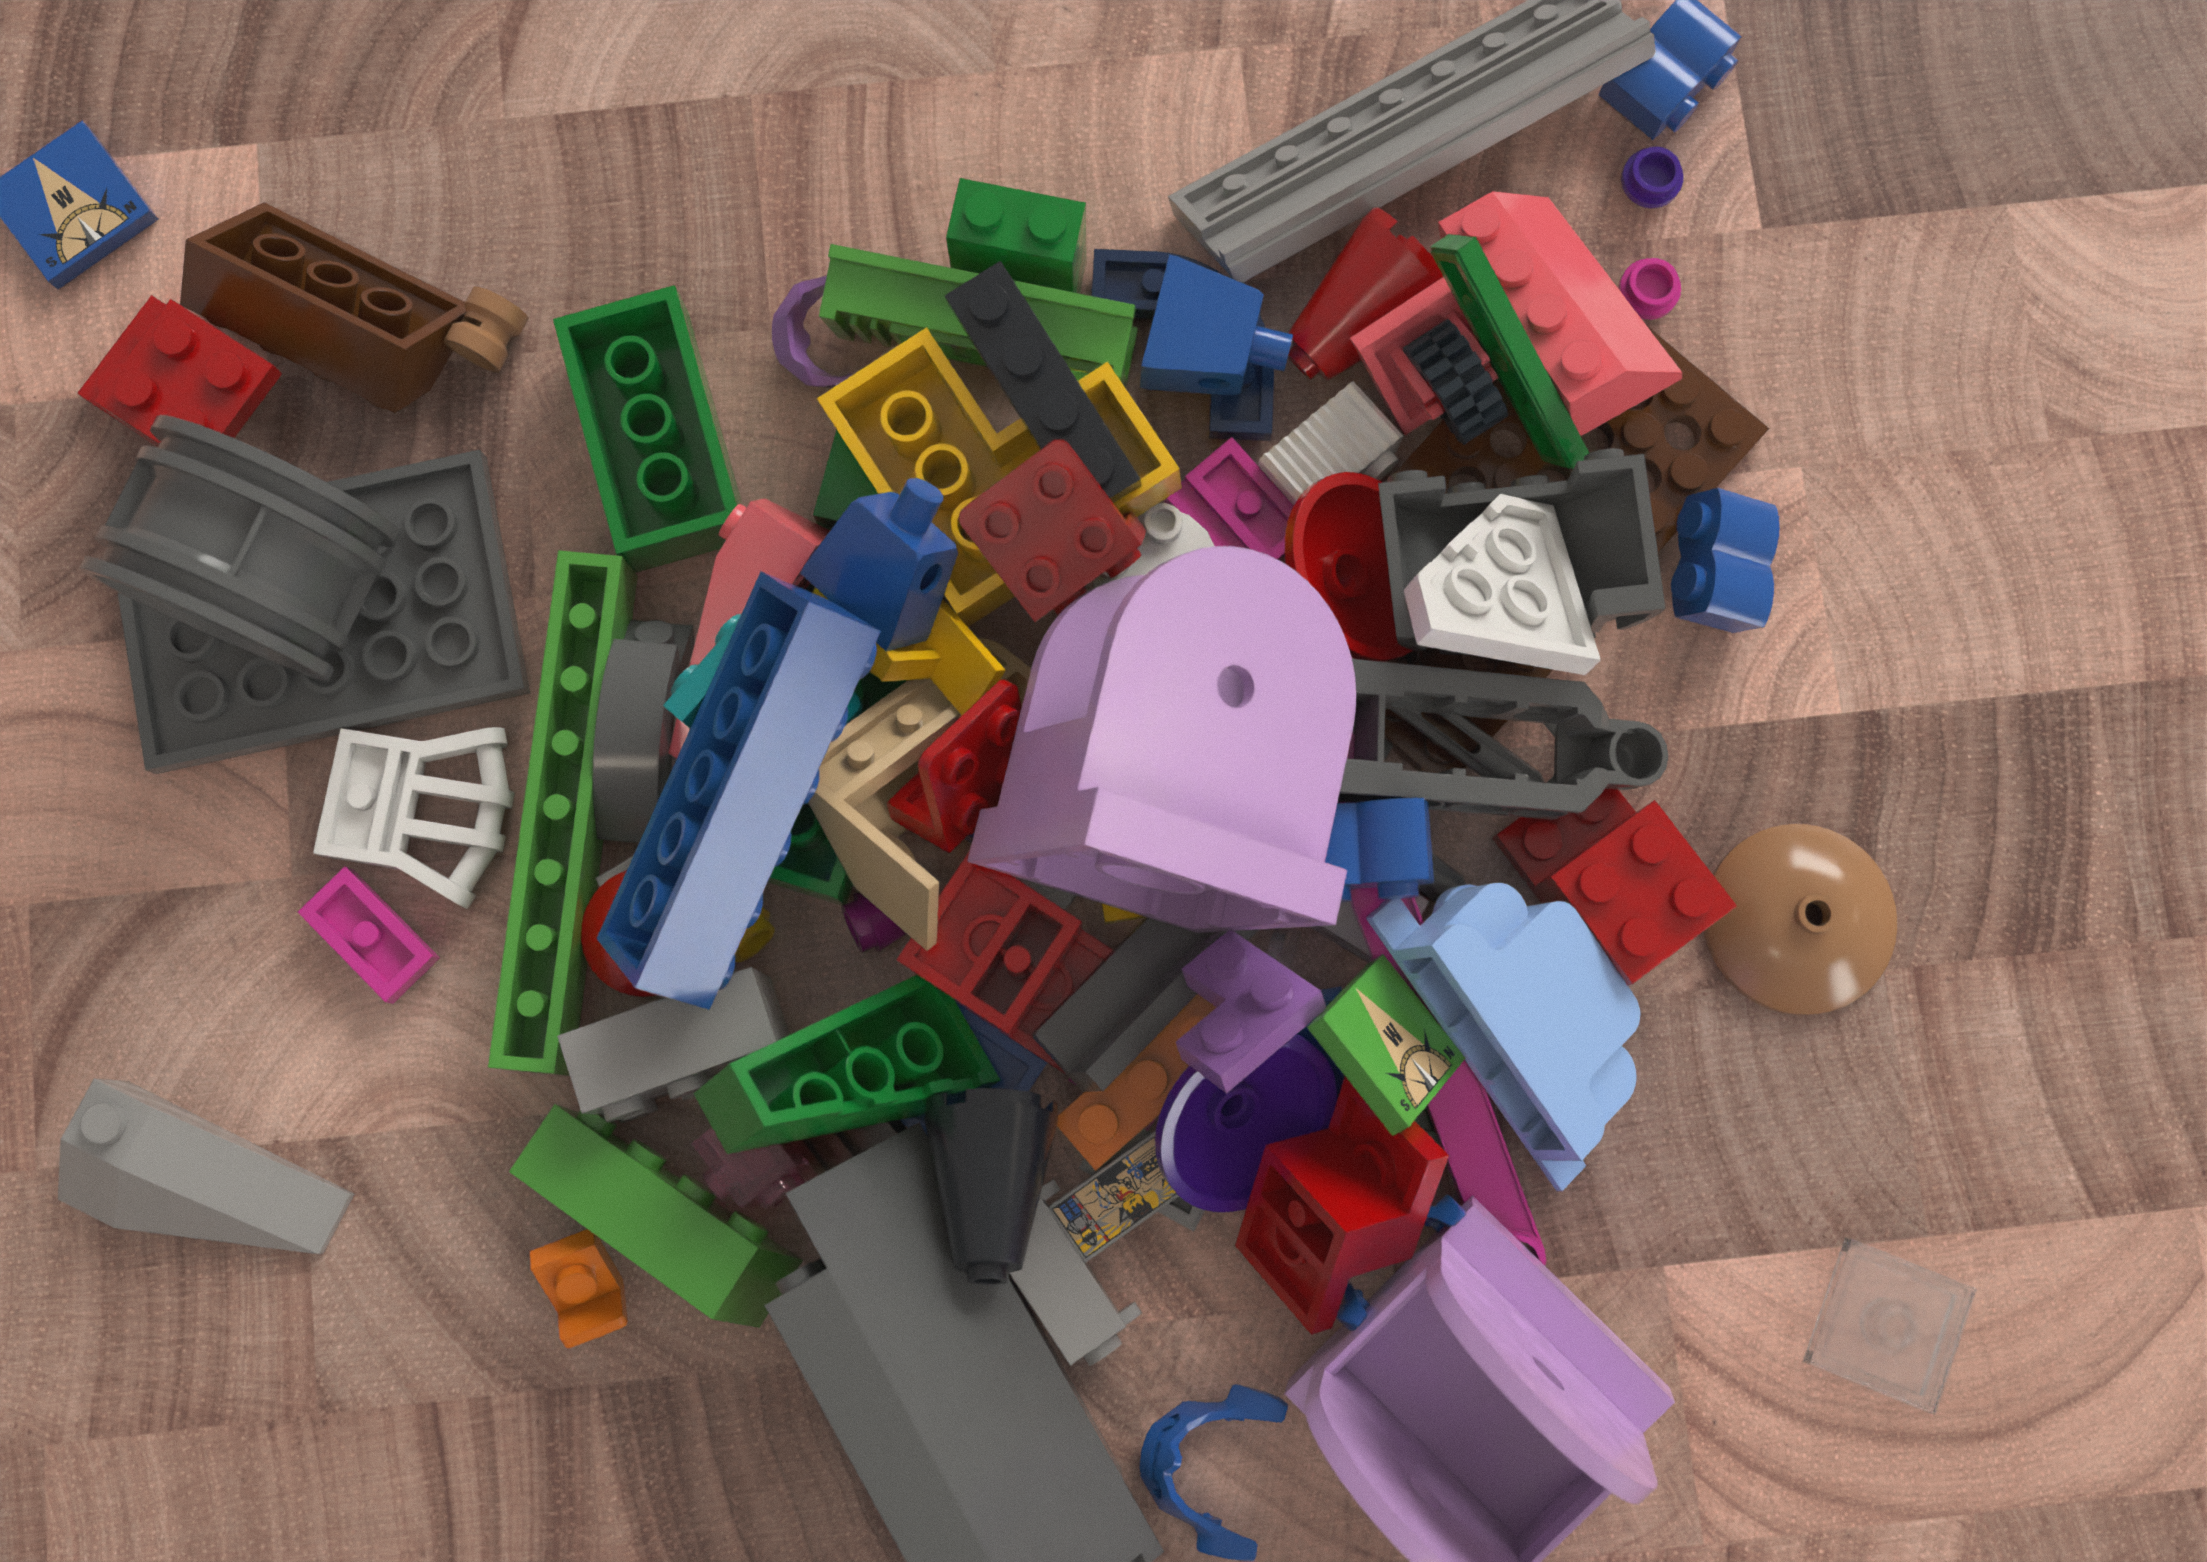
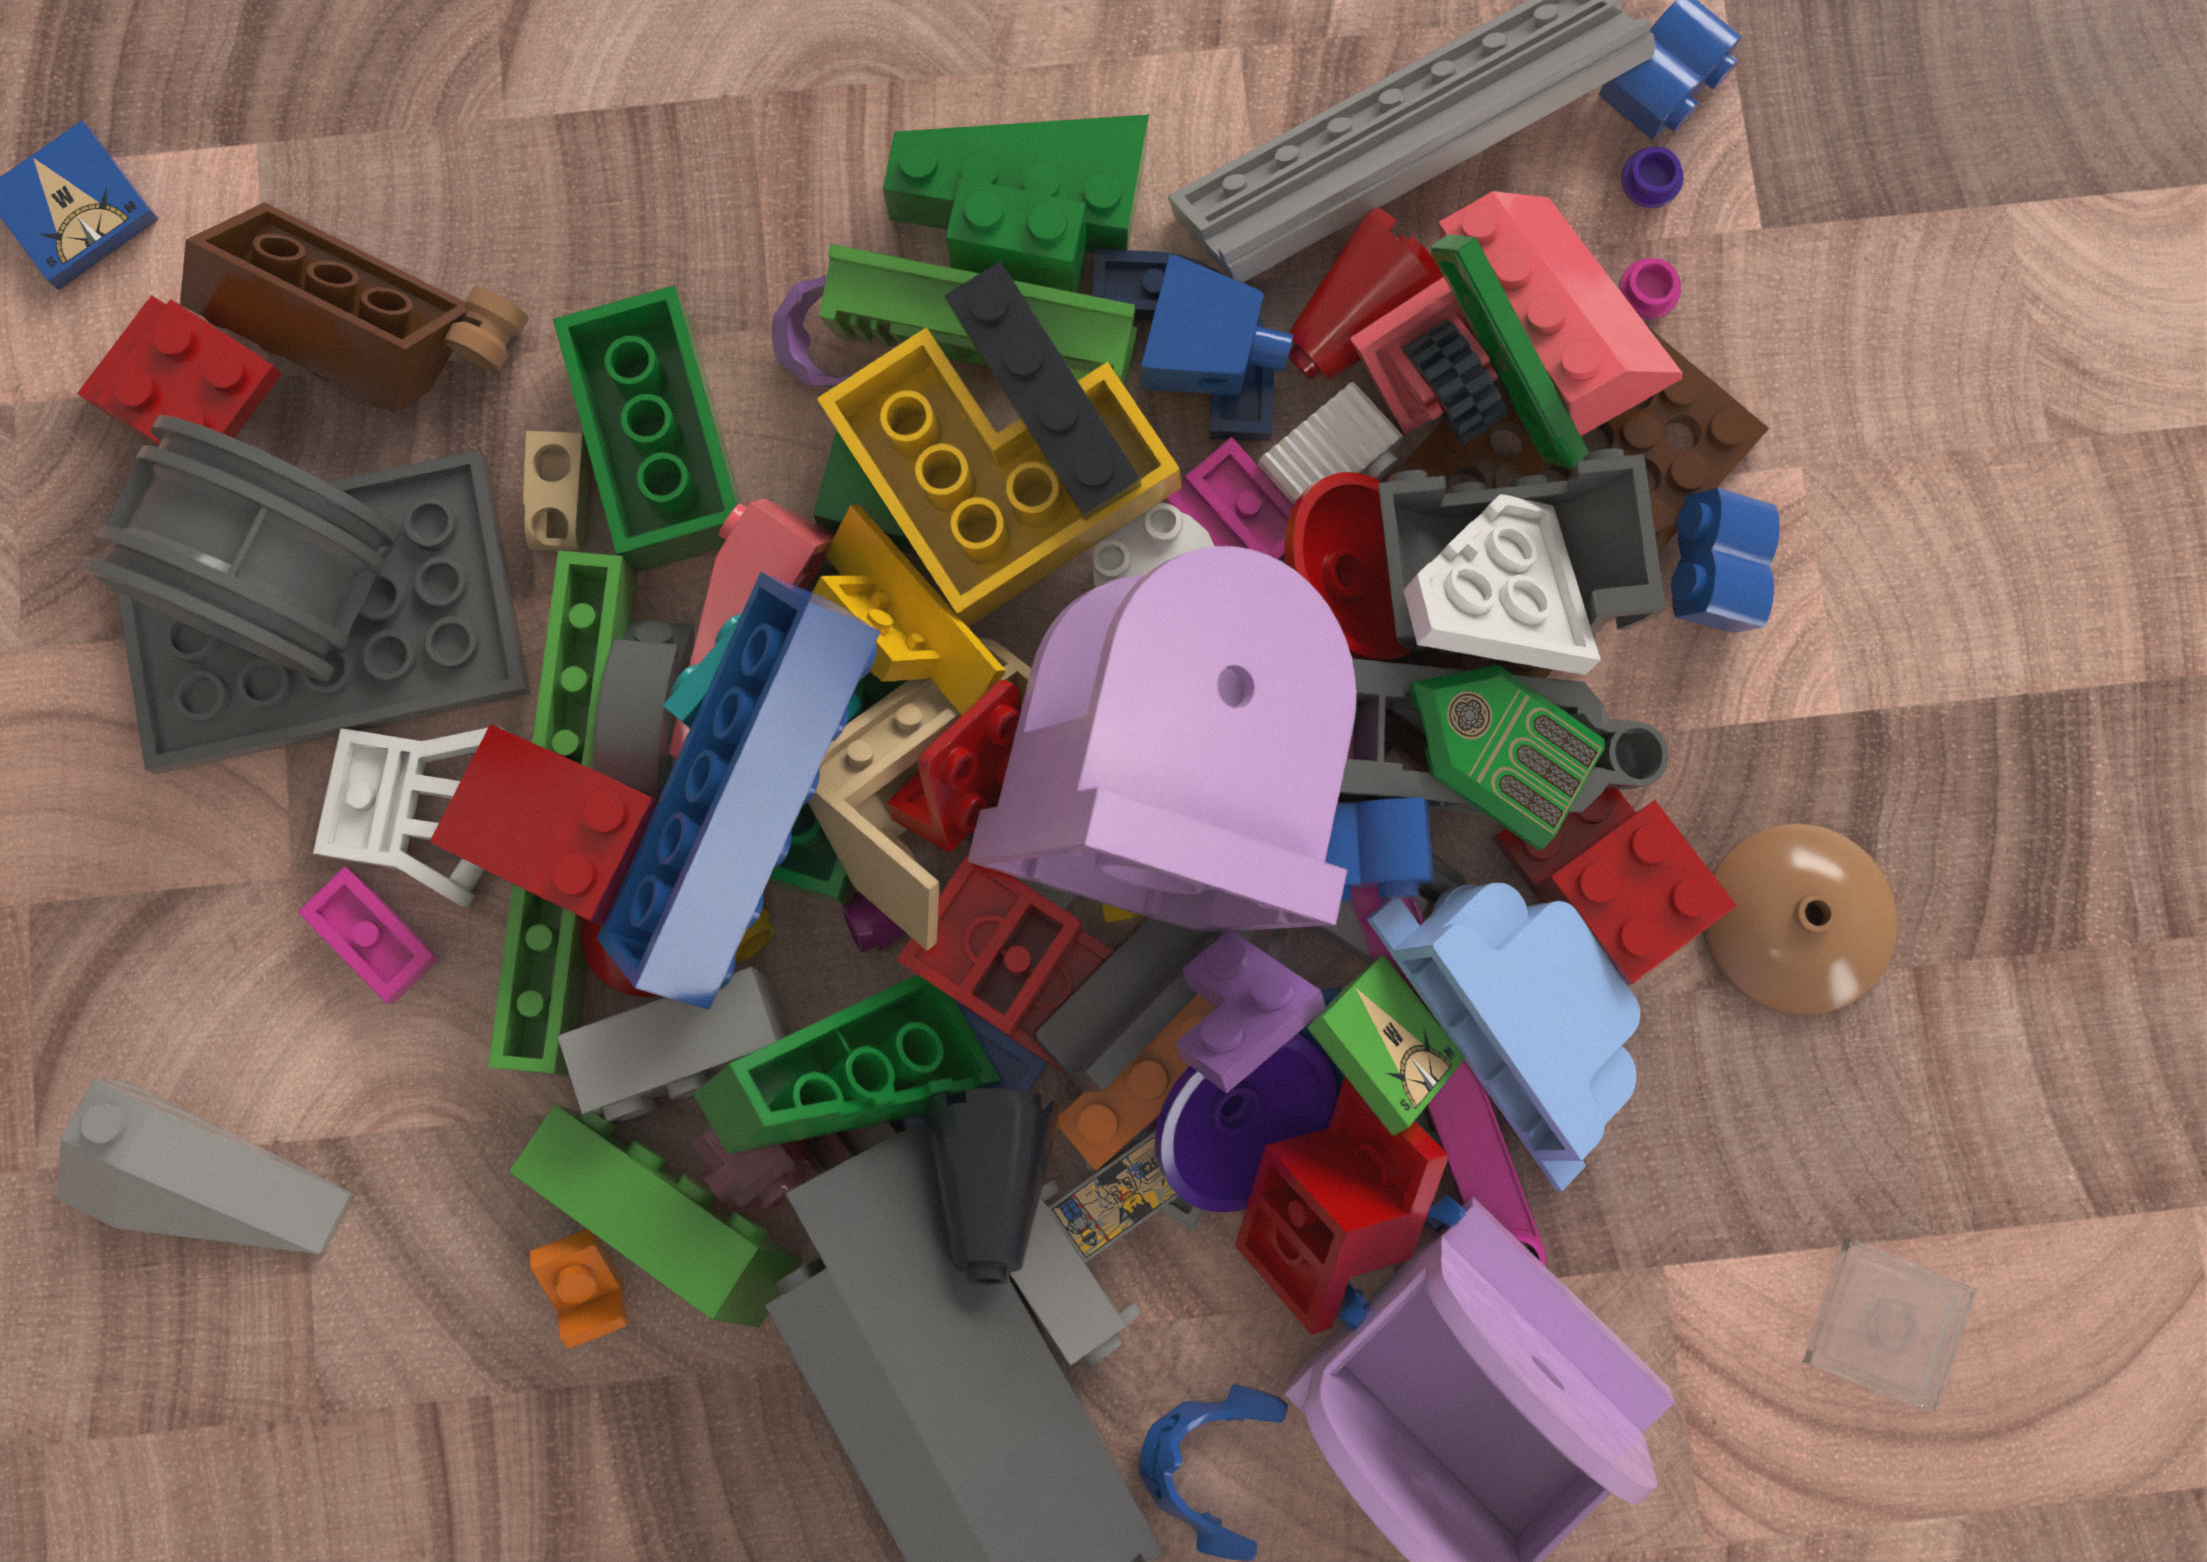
blue torso [800,478,958,652] -> none
red bracket [959,439,1147,622] -> none
none -> red slope [429,724,658,925]
none -> tan leg [523,431,593,552]
none -> green wedge [883,114,1149,254]
none -> green tile [1409,665,1605,850]

